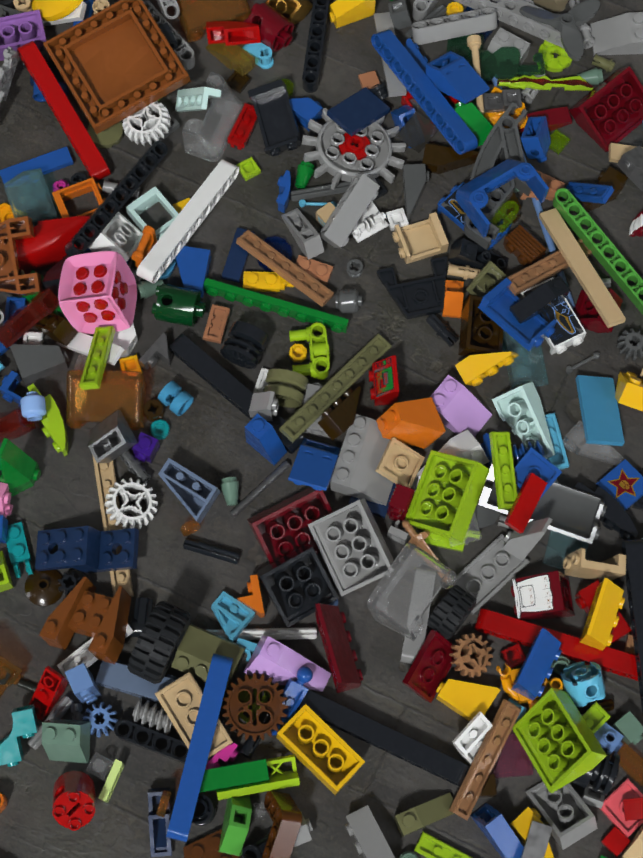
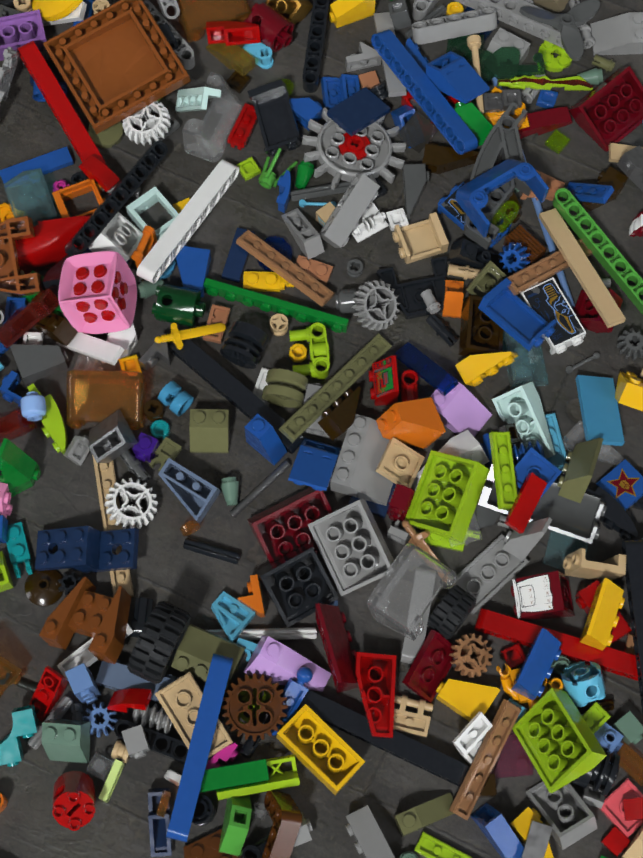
lime tile [79,326,116,390] -> none
light grey slope [249,391,279,422] -> none
black slope [509,275,570,324] -> none
blue torso [521,116,551,163] -> none
none -> light grey bracket [64,435,90,466]
none -> red slope [78,155,120,192]
none -> red slope [107,688,152,713]
none -> tan wheel [111,738,130,764]
none -> light grey brick [121,724,151,759]
none -> olive plate [149,437,182,472]
none -> yellow sword [154,323,226,350]
none -> white tile [164,770,182,786]
none -> olive slope [189,409,230,453]
none -> bright green plant [258,148,298,189]
none -> tan wheel [270,314,288,336]
none -> blue slope [321,74,360,110]
none -> light grey slope [345,42,382,72]
none -> light grey gear [351,280,400,331]
none -> red wedge [355,652,397,738]
none -> tan plate [393,694,434,738]
none -> clear blue tile [394,342,459,396]
none -> red piece [399,370,418,402]
none -> light grey pin [420,289,440,314]
none -> blue gear [499,242,531,273]
none -> dark brown plate [499,423,521,444]
none -> blue tile [536,90,558,109]
none -> olive slope [557,438,603,503]

